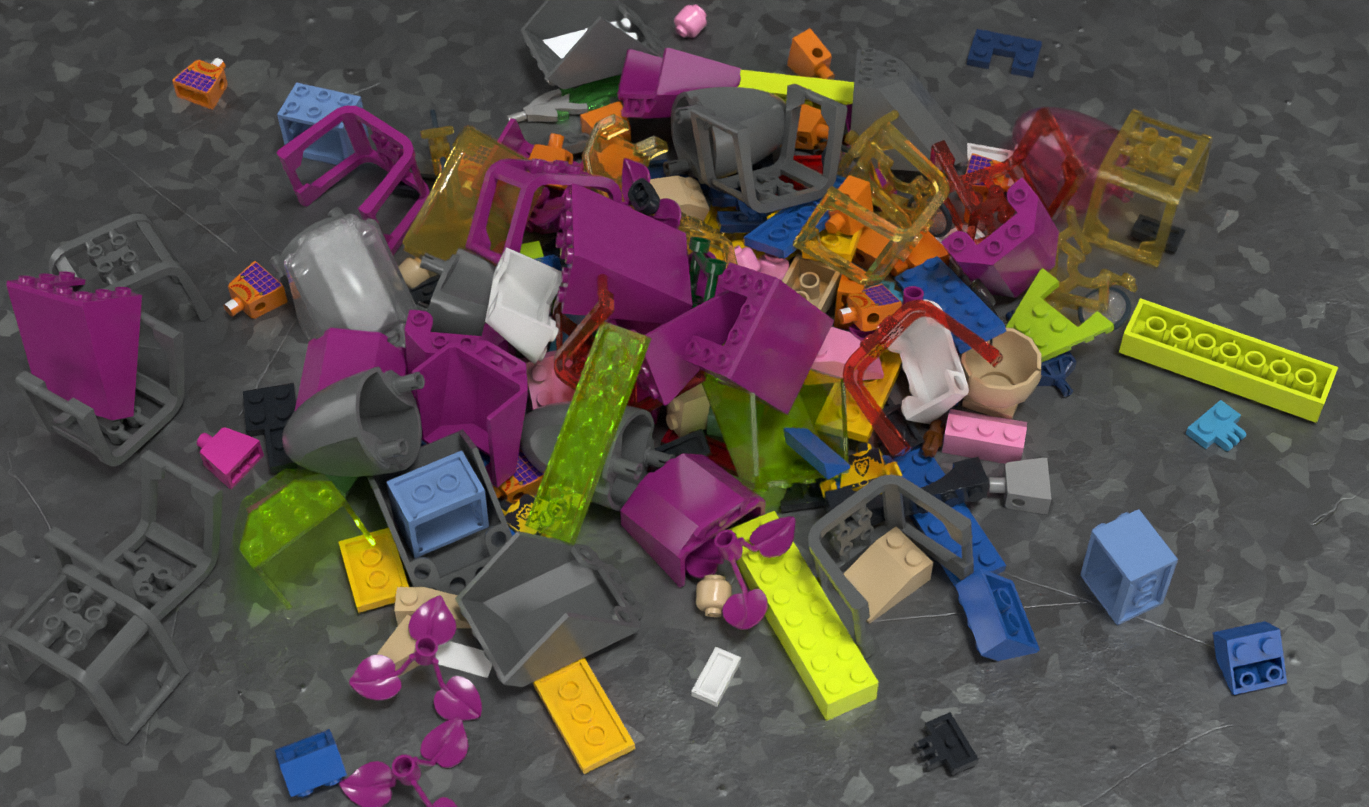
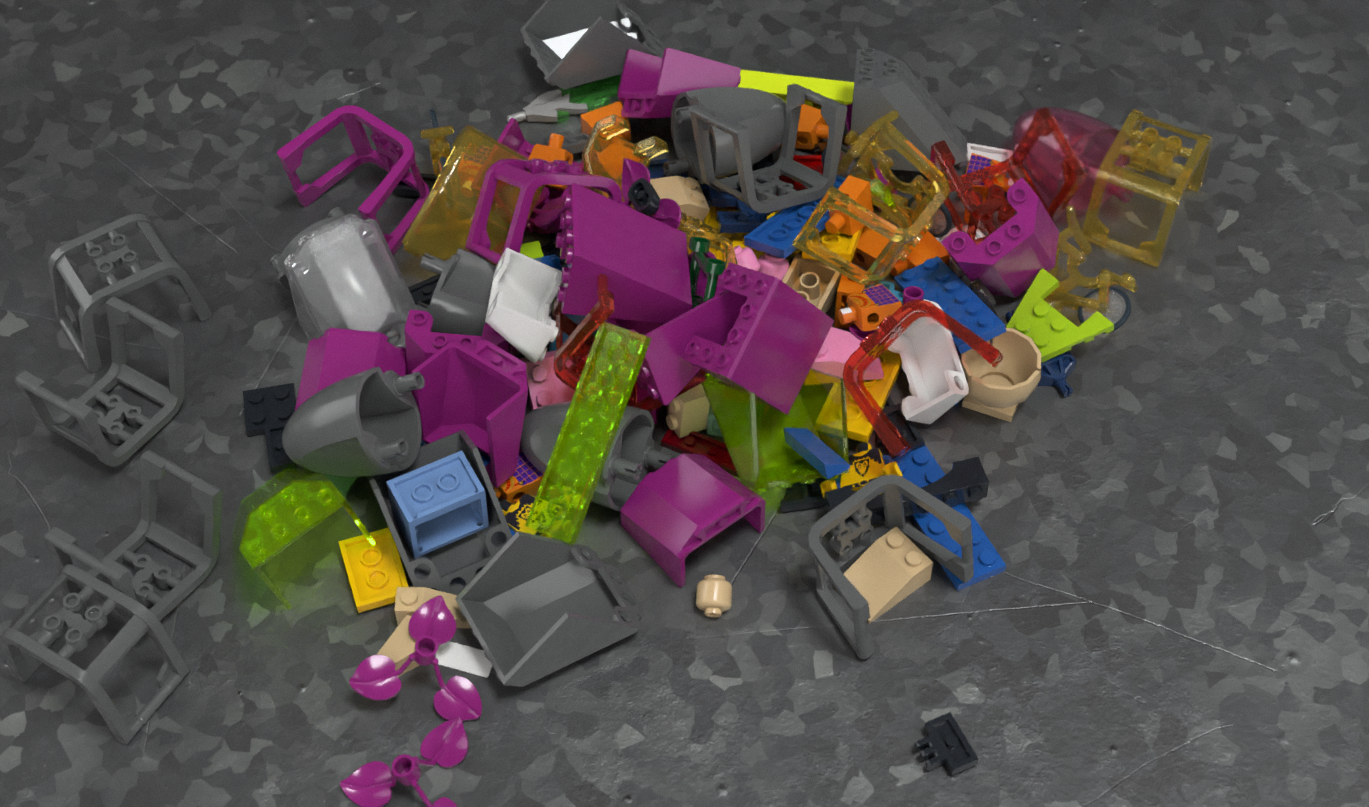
magenta windscreen [6,271,142,420] -> none
orange torso [172,58,228,110] -> none
dark pink torso [197,427,264,490] -> none
orange torso [223,261,288,319] -> none
blue slope [275,729,347,797] -> none
medium blue container [277,83,368,165] -> none
tan head [394,257,430,290] -> none
yellow plate [533,658,635,774] -> none
black plate [654,429,712,458] -> none
bright pink head [674,5,707,38] -> none
magenta plant [685,516,796,630] -> none
white tile [691,647,741,707] -> none
neon yellow brick [728,511,879,721] -> none
orange torso [787,28,835,80] -> none
reddish brown axle [921,419,946,458] -> none
bright pink slope [942,409,1027,464] -> none
blue slope [955,568,1040,661] -> none
dark blue plate [967,29,1042,78] -> none
light grey torso [988,458,1051,514] -> none
medium blue container [1080,509,1178,625] -> none
neon yellow brick [1119,298,1338,423] -> none
black plate [1130,214,1186,253] -> none
dark azure hinge [1186,400,1246,451] -> none
blue slope [1213,621,1287,695] -> none
none -> clear neon green slope [870,178,895,209]

